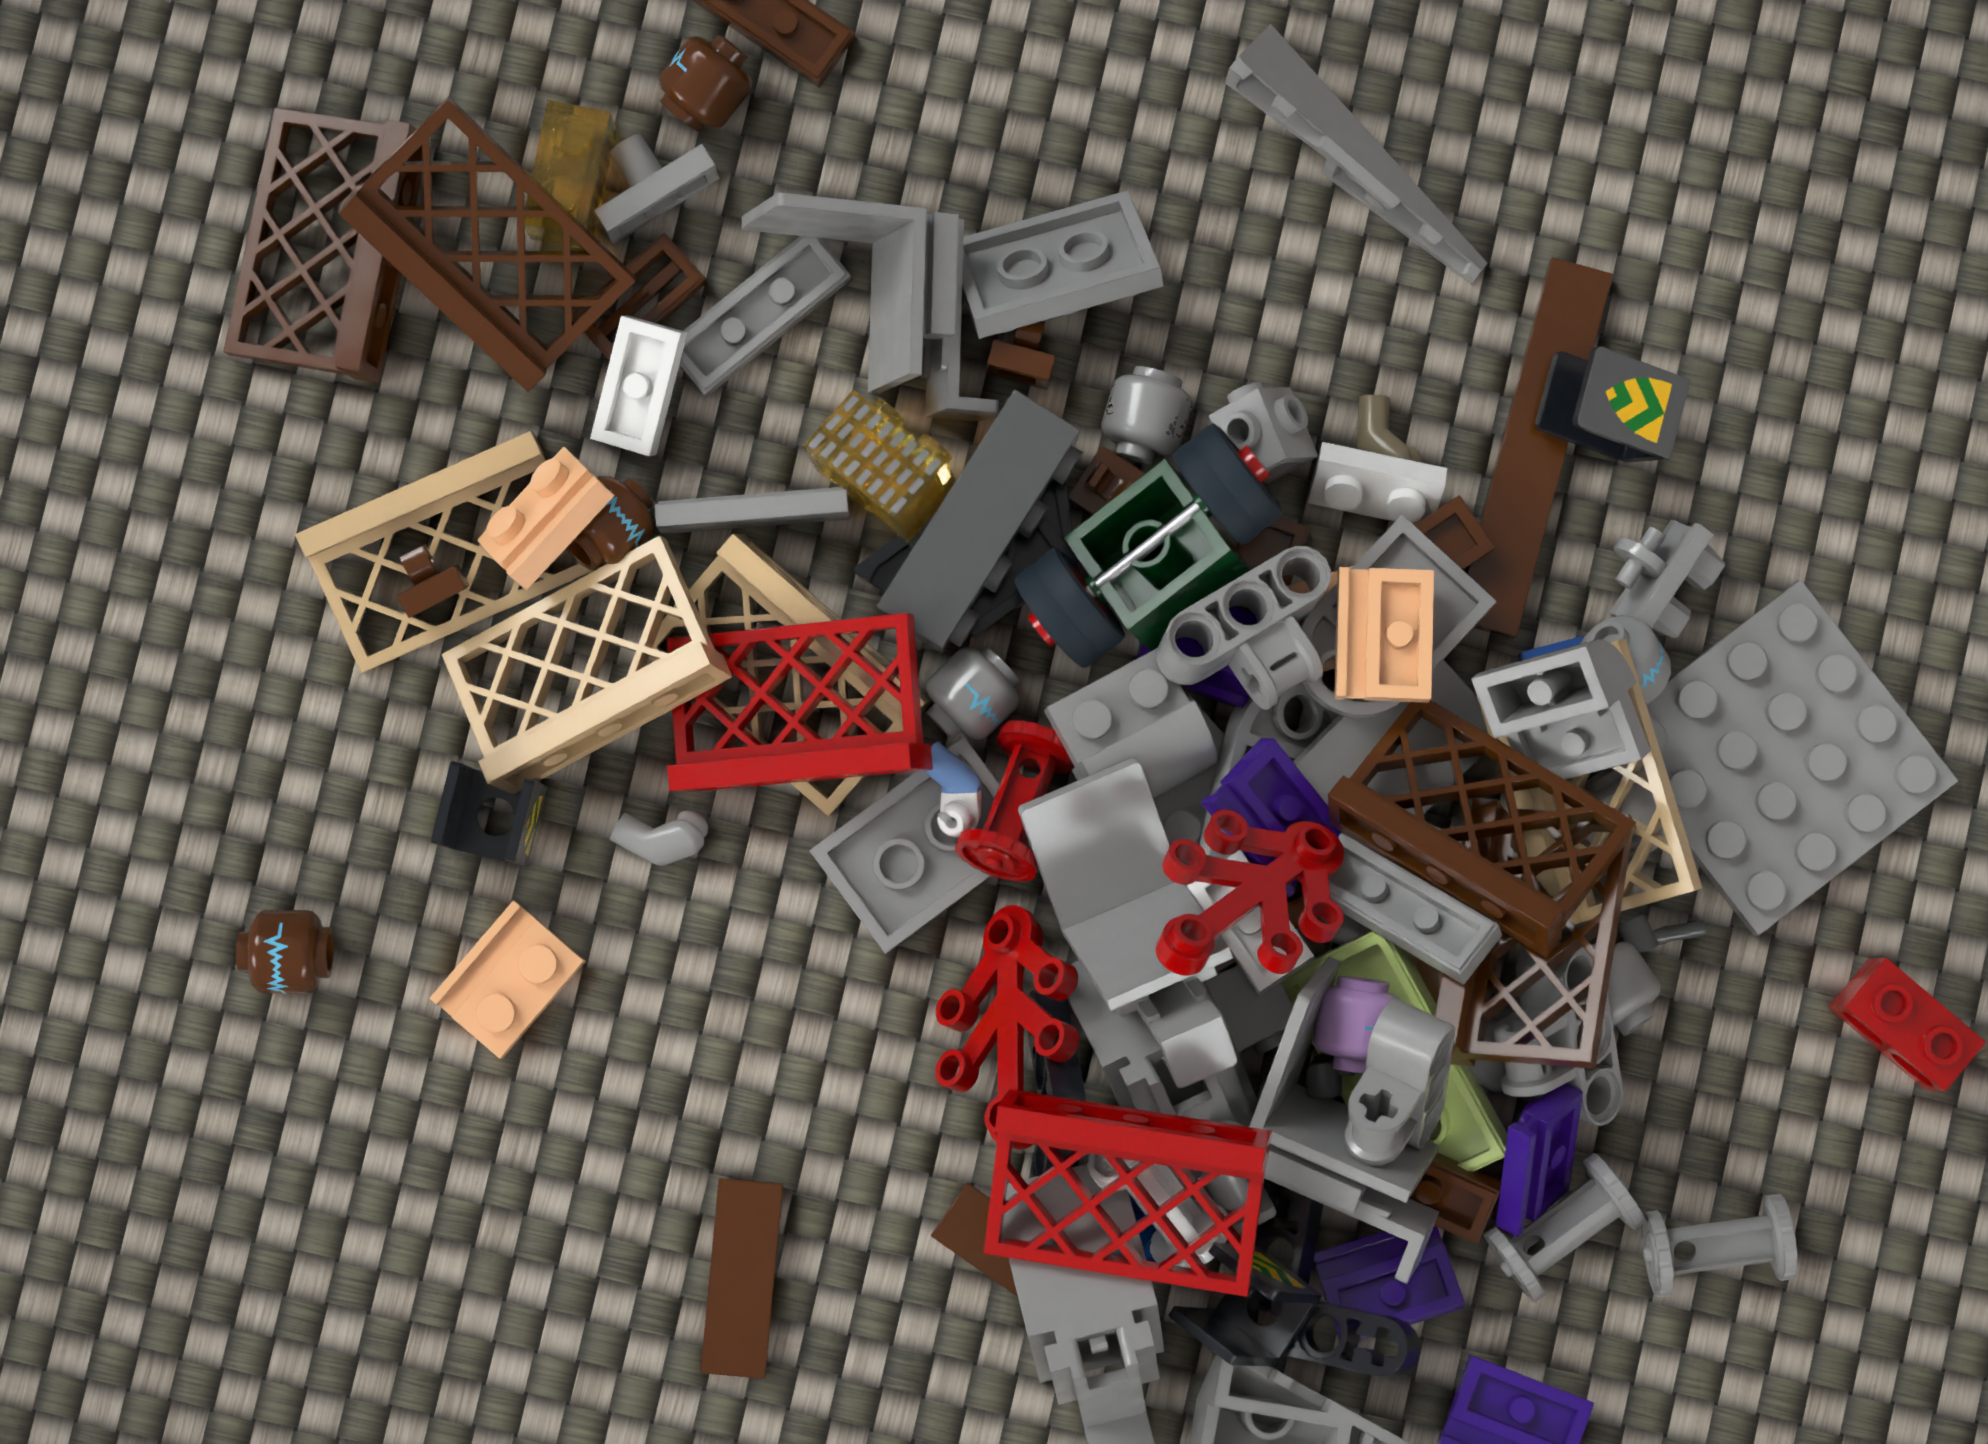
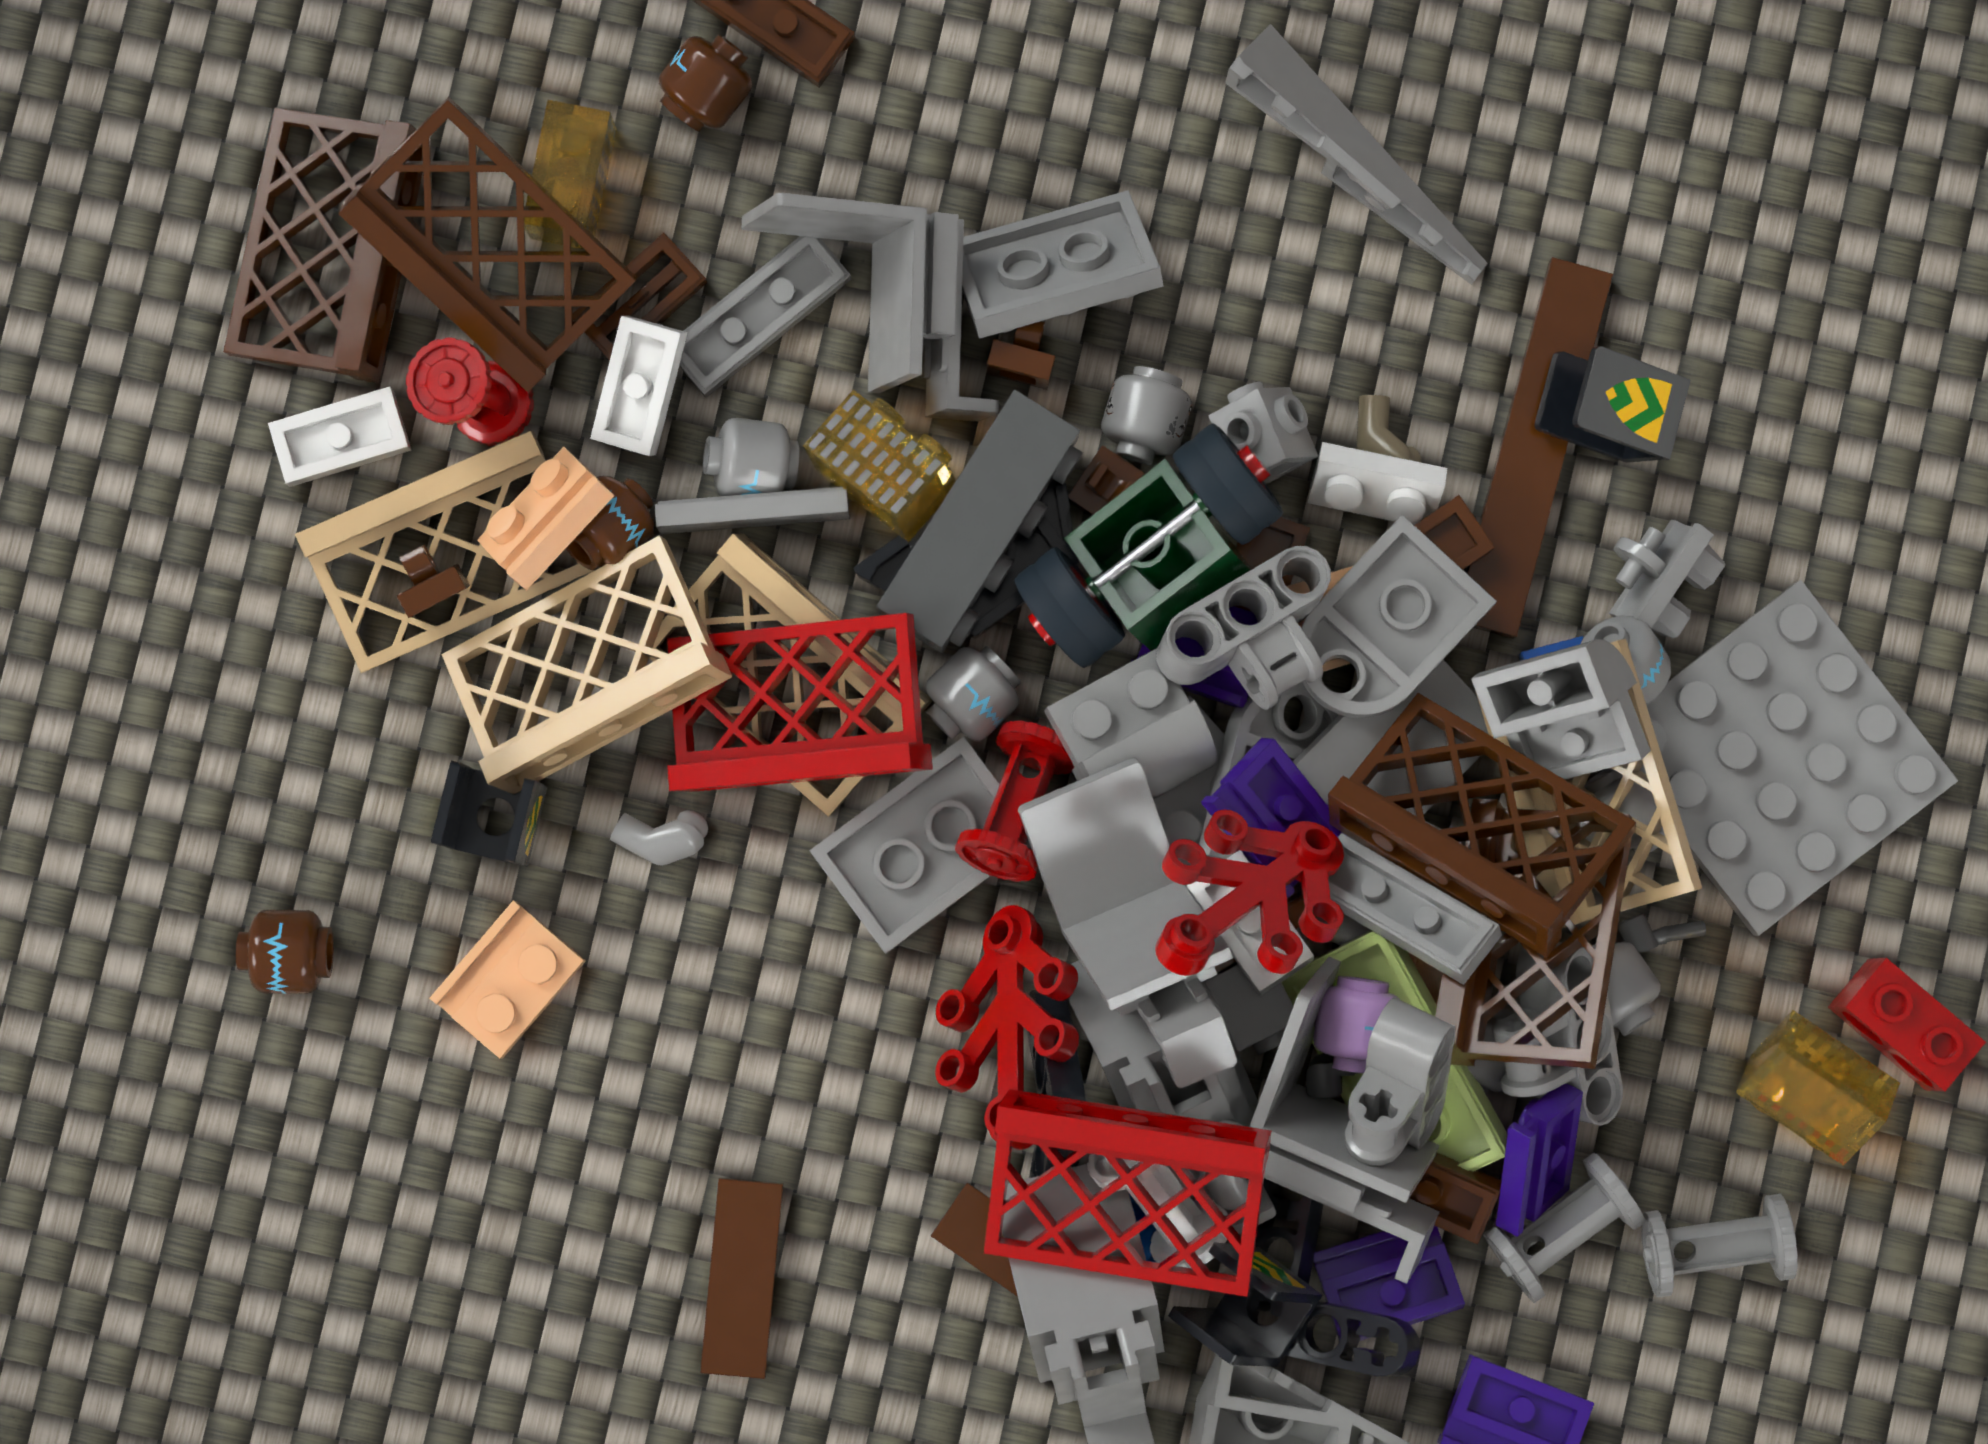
light grey tile [594,134,719,245] -> none
arm [925,741,982,837] -> none
light nougat plate [1334,567,1434,703] -> none
none -> white plate [268,386,411,487]
none -> red hose [406,337,534,446]
none -> light grey head [703,418,799,496]
none -> clear yellow brick [1736,1010,1900,1166]

